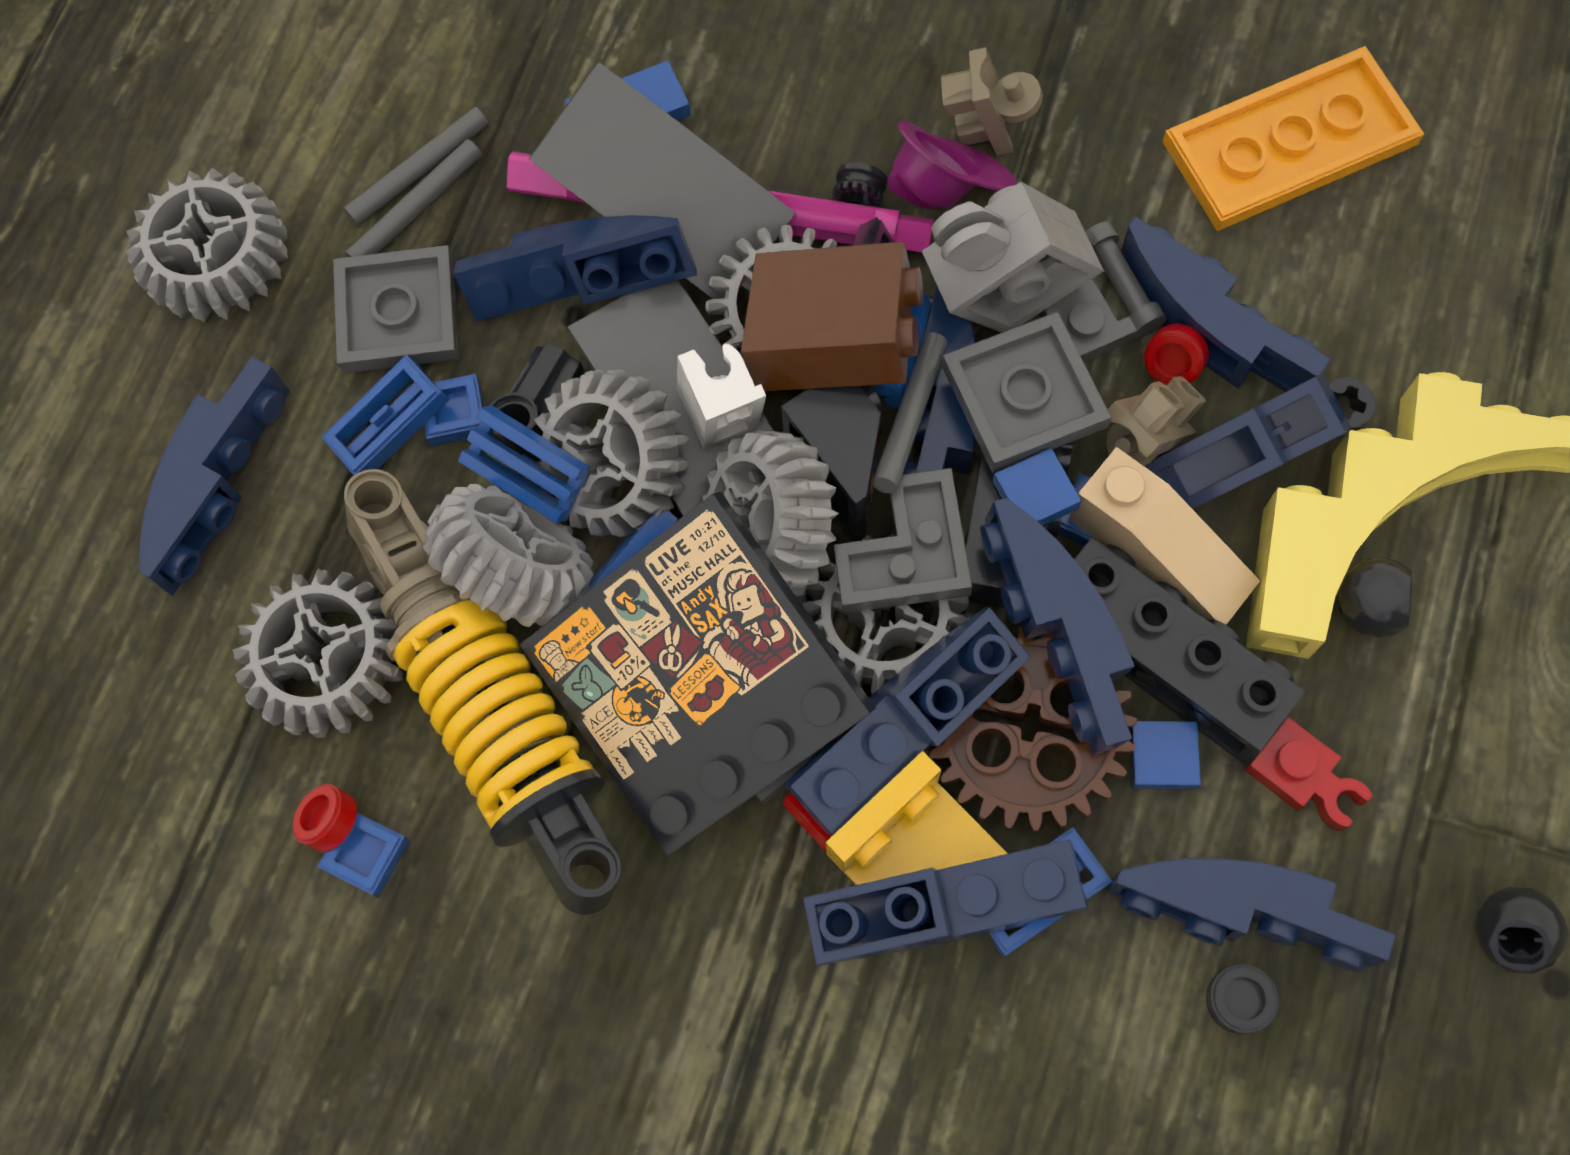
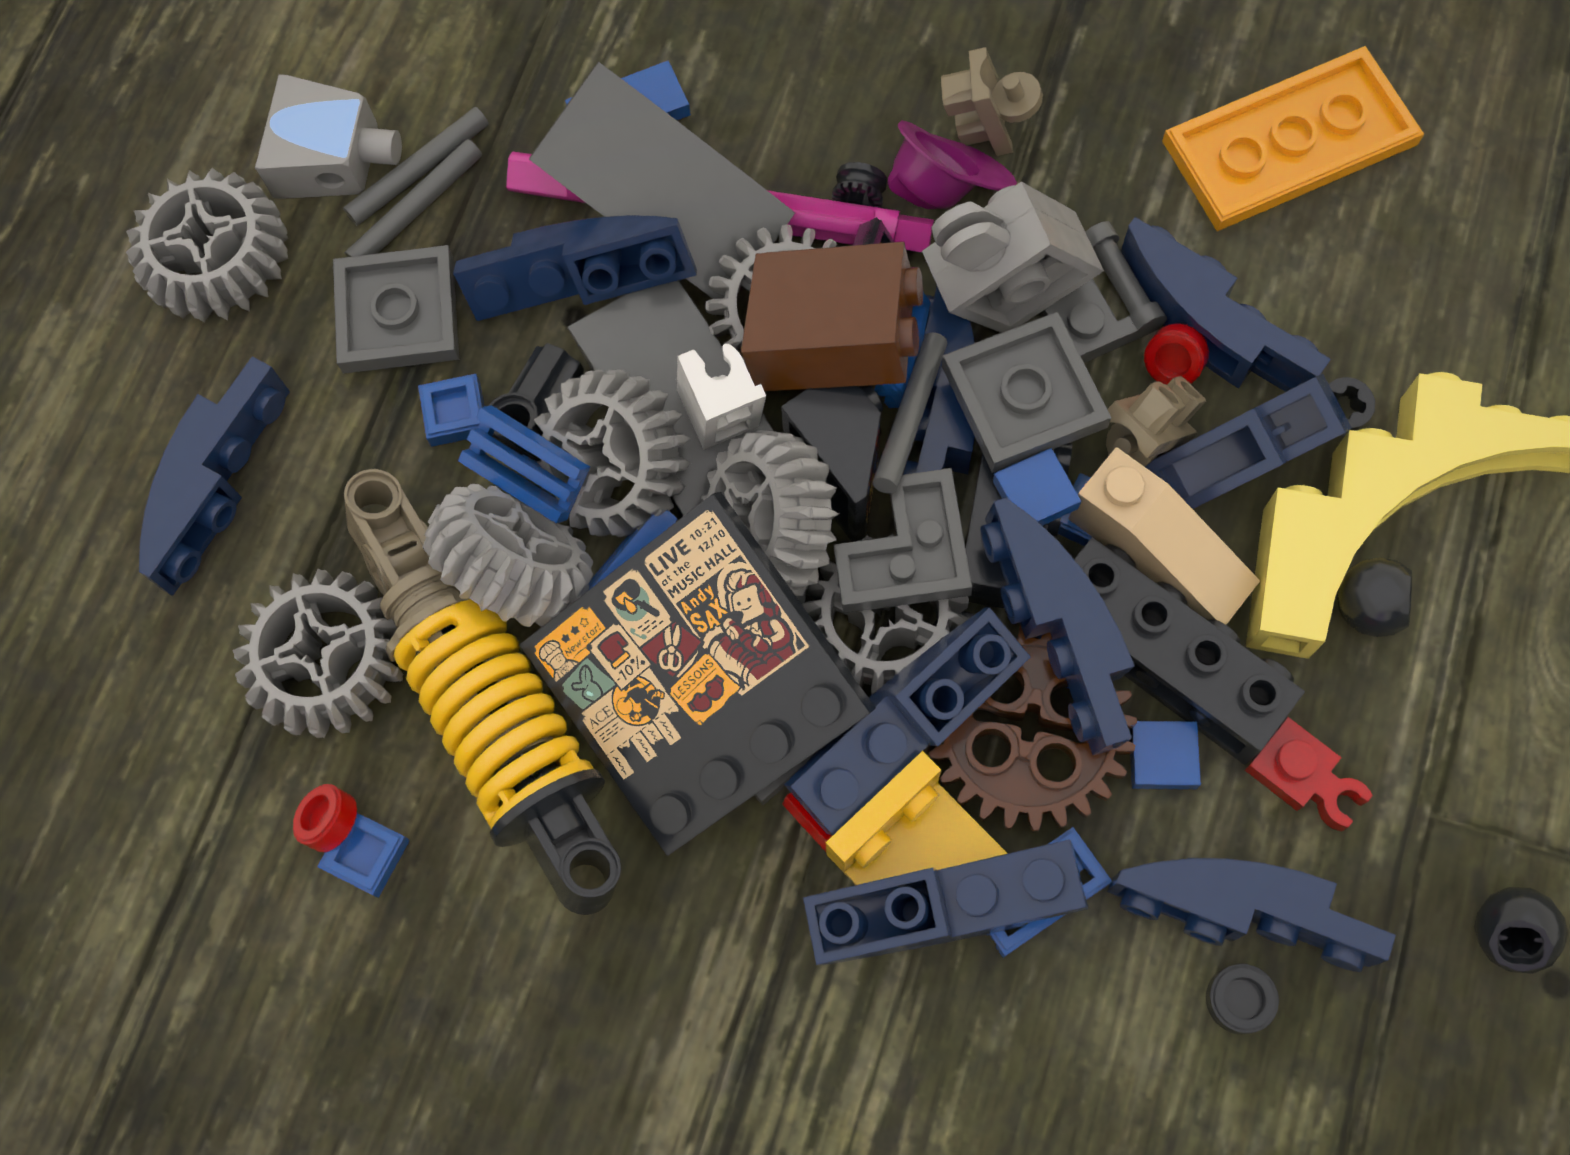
blue tile [321,354,450,475] -> none
none -> light grey torso [255,74,402,199]

